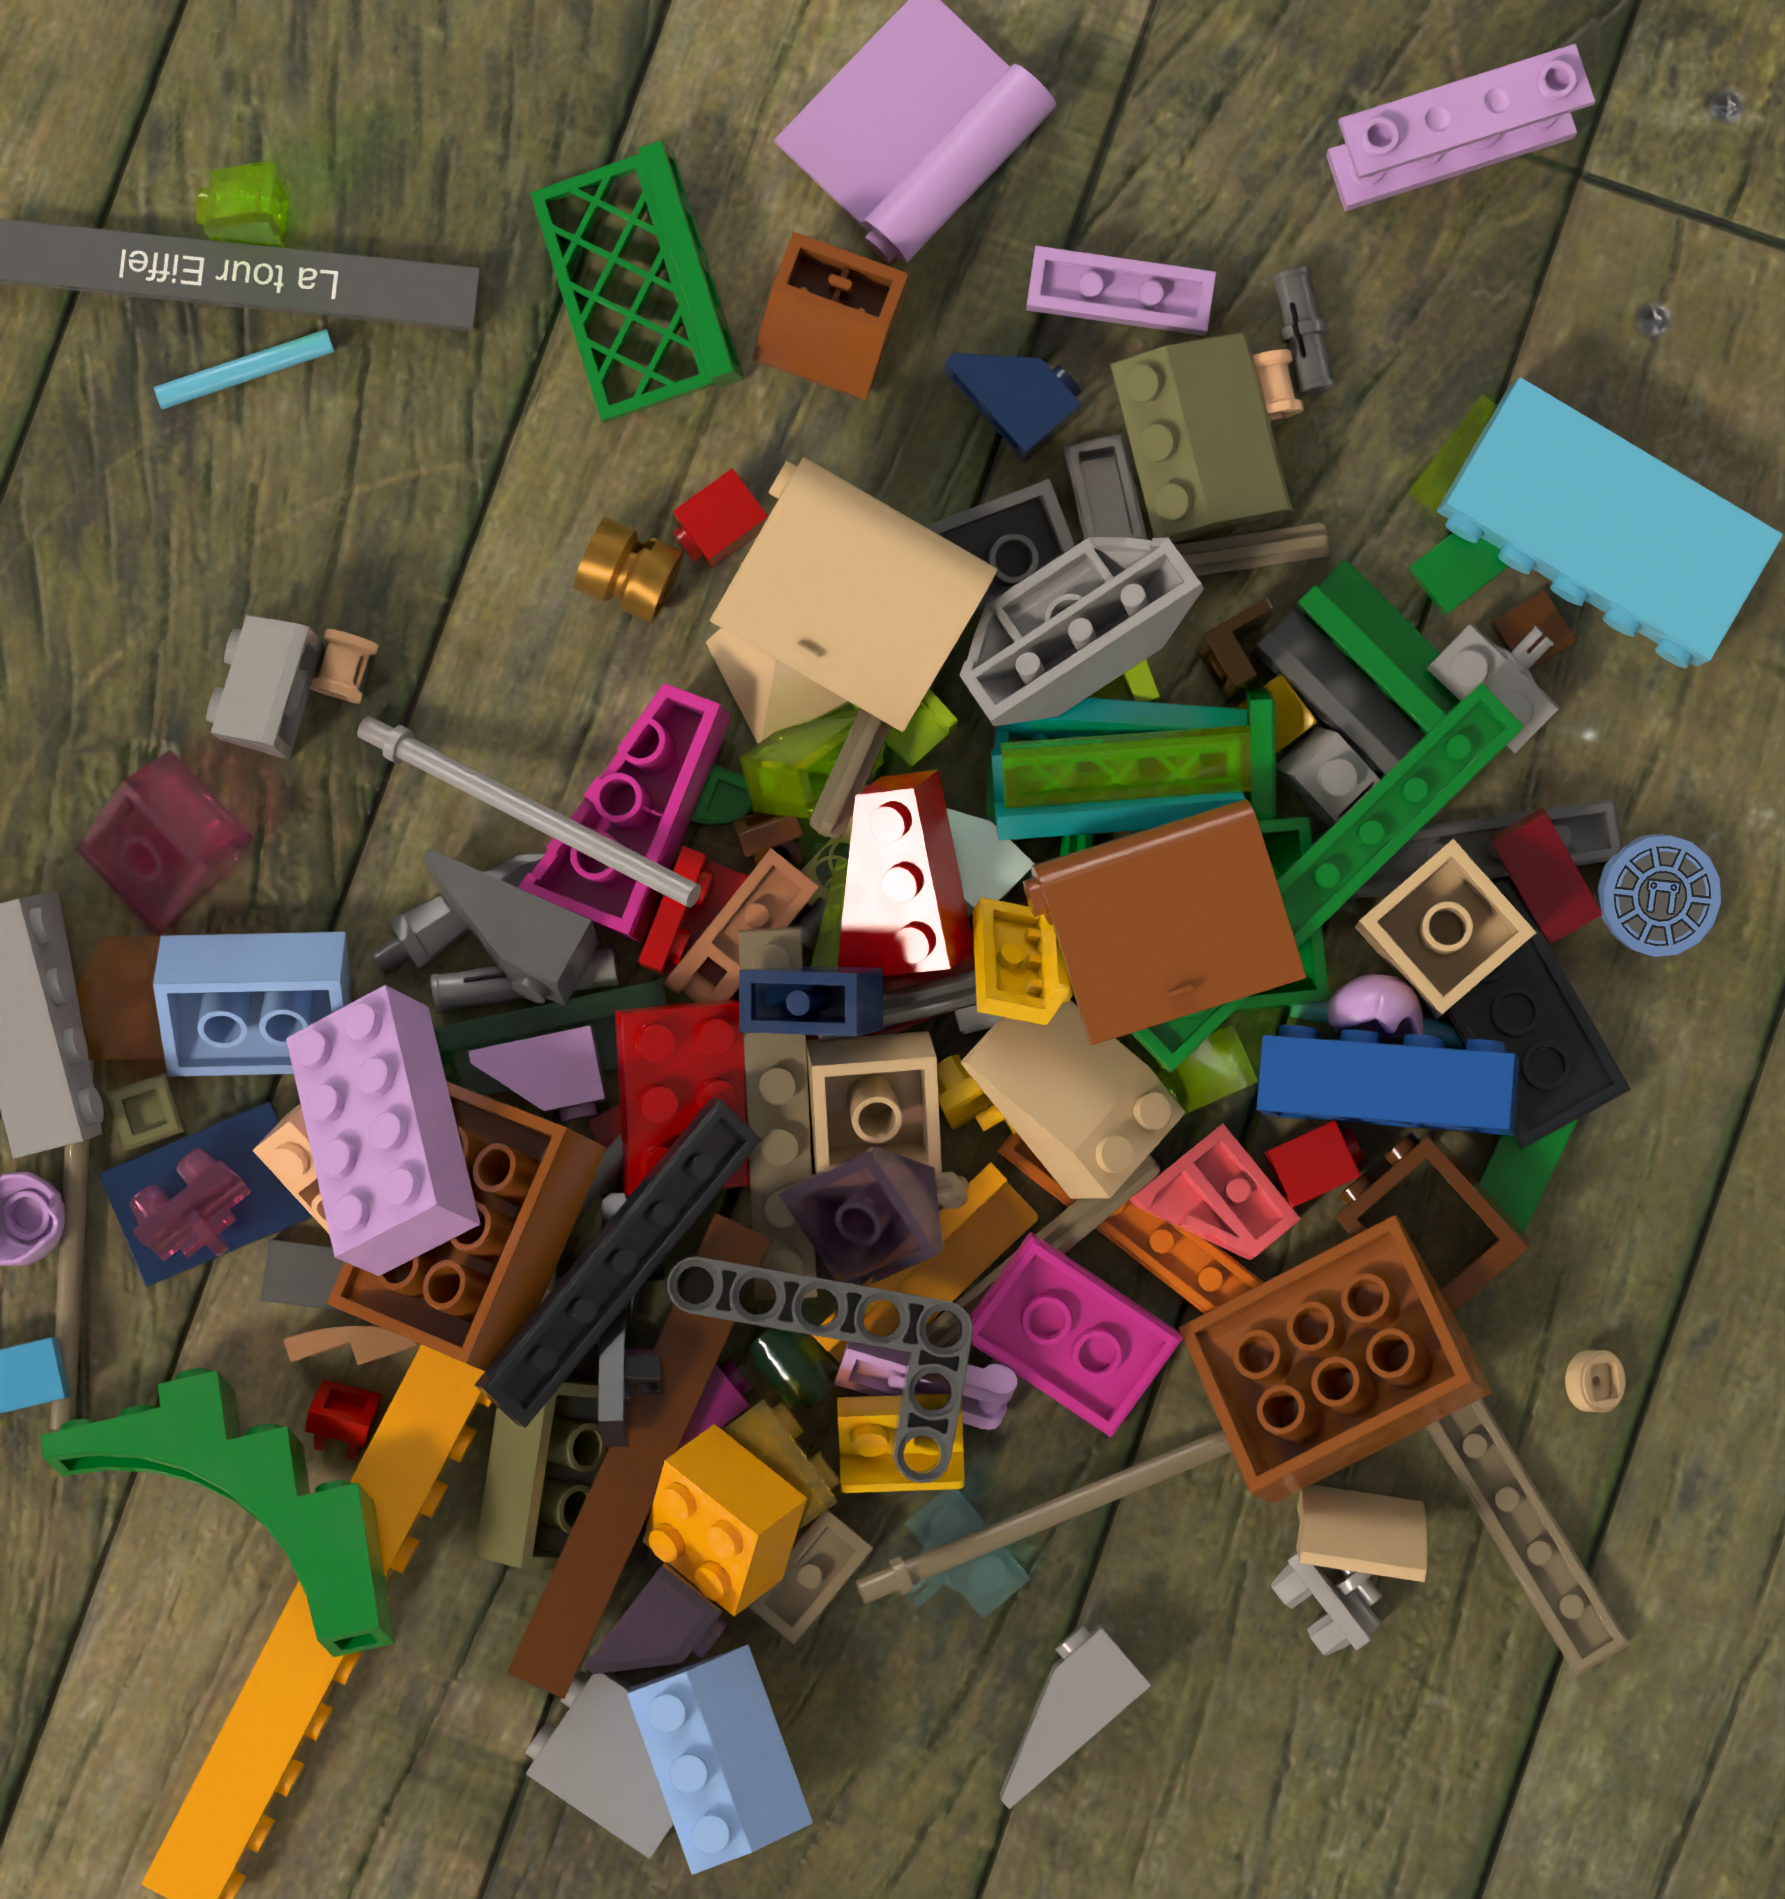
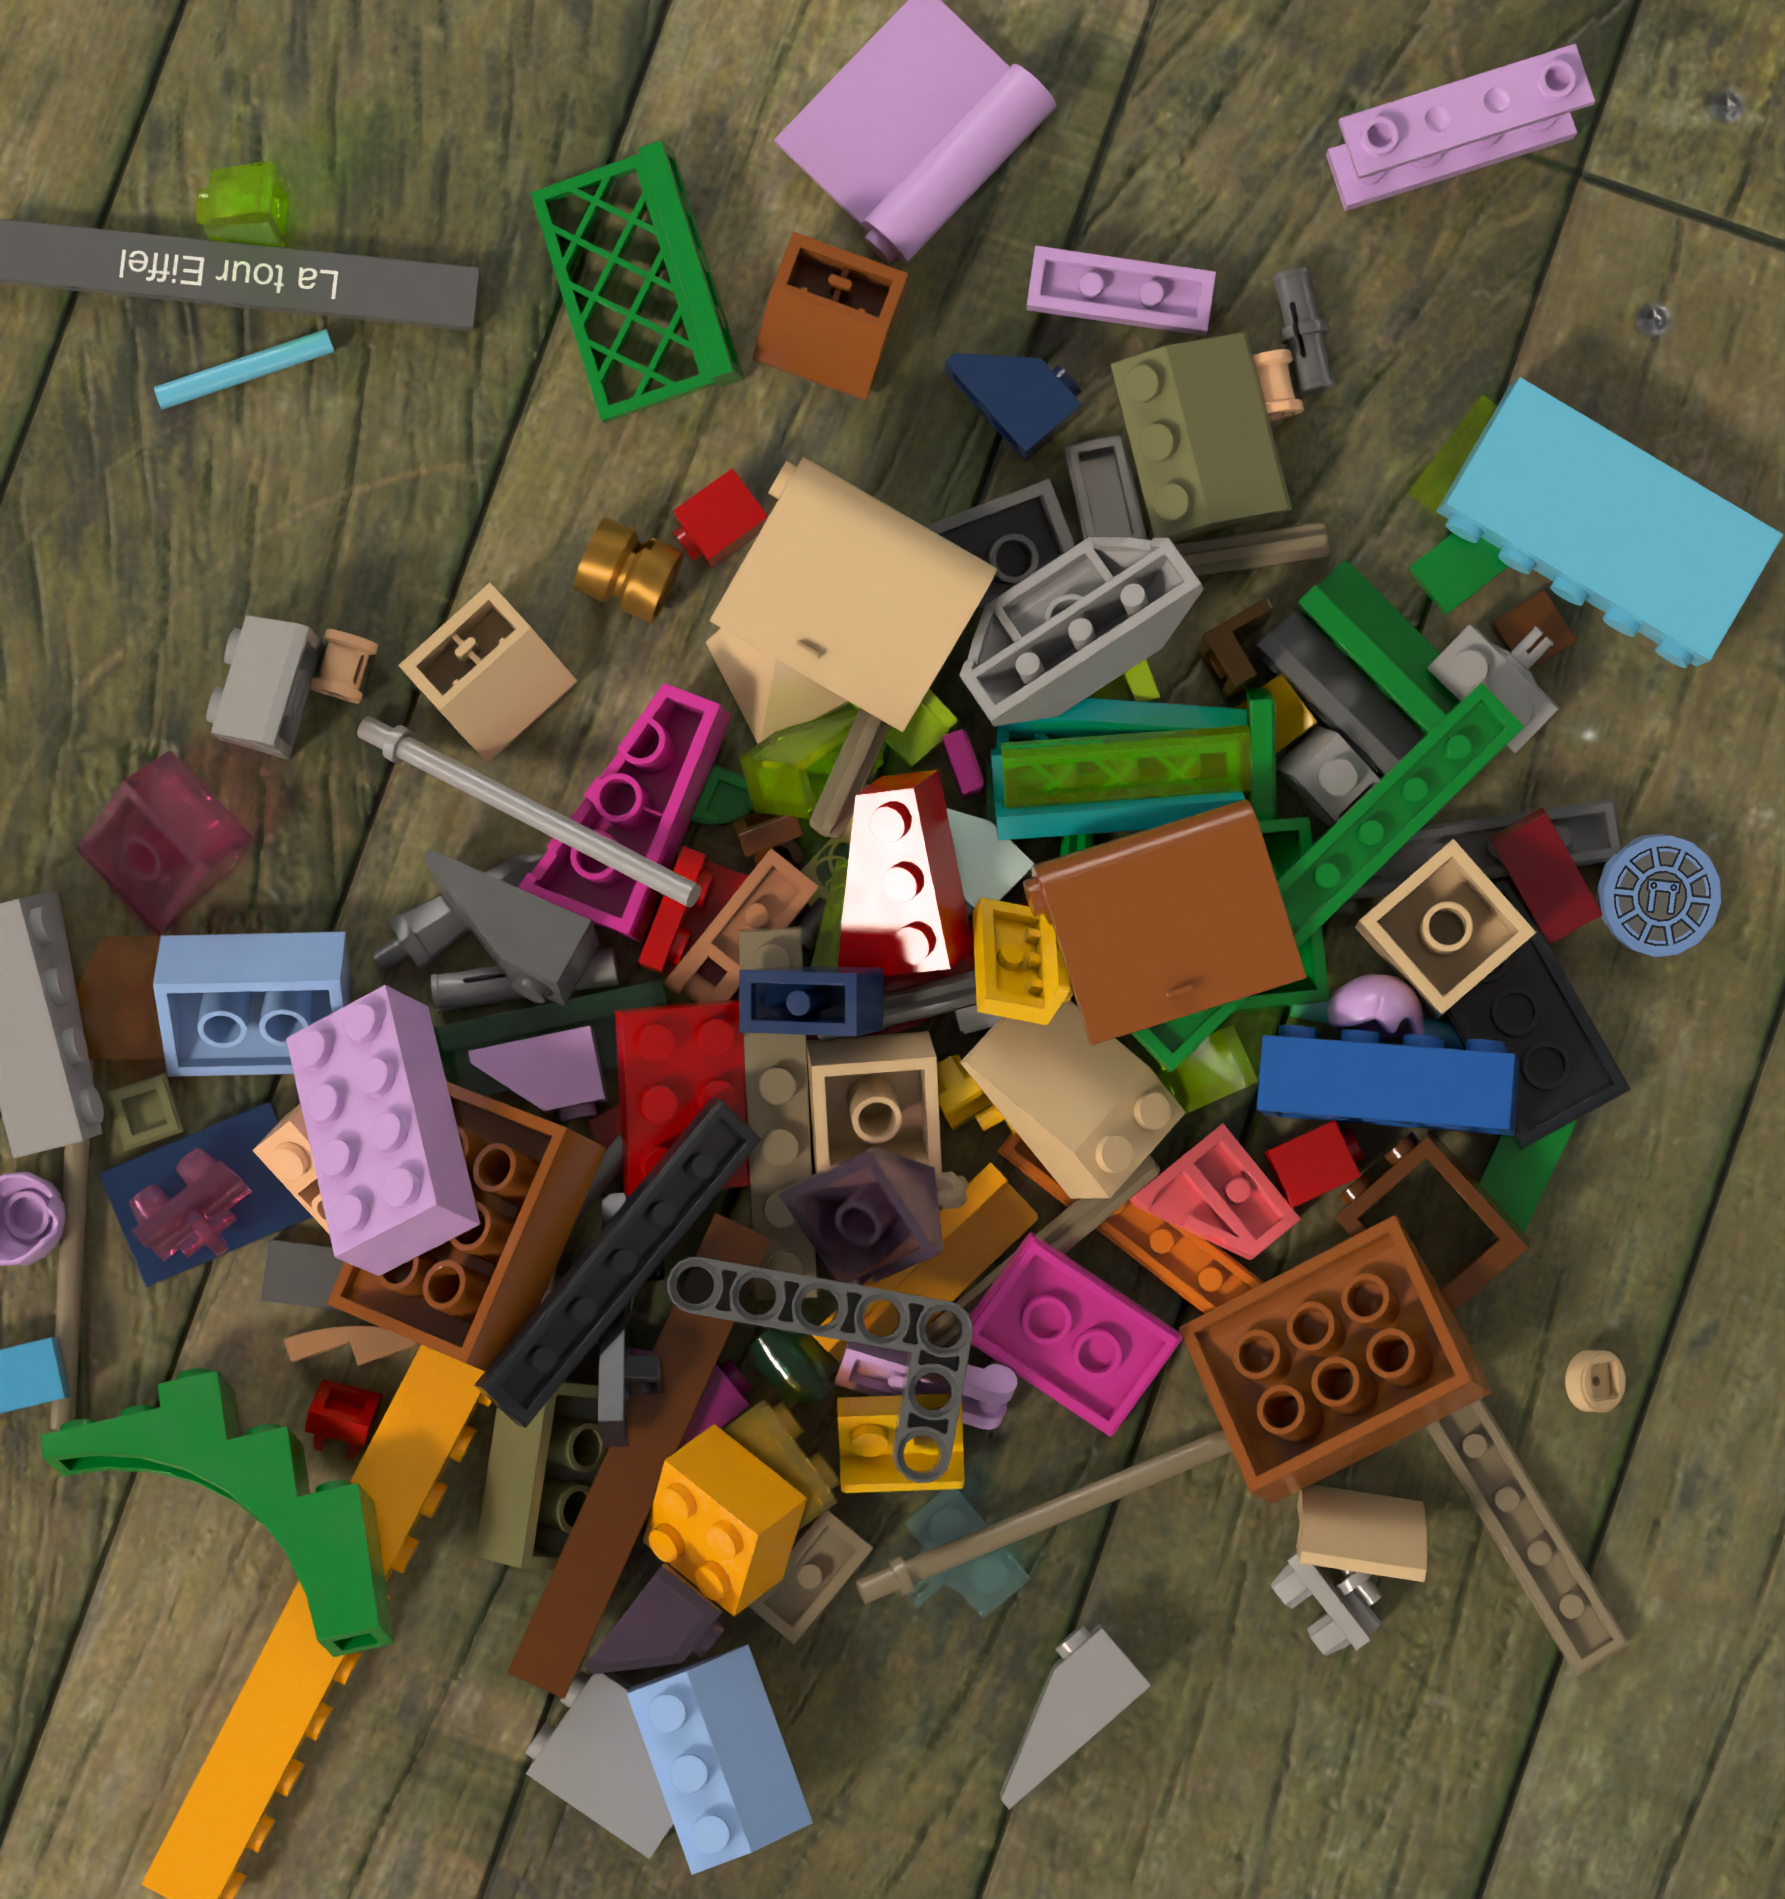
none -> tan slope [398,583,578,764]
none -> dark pink tile [941,729,985,800]

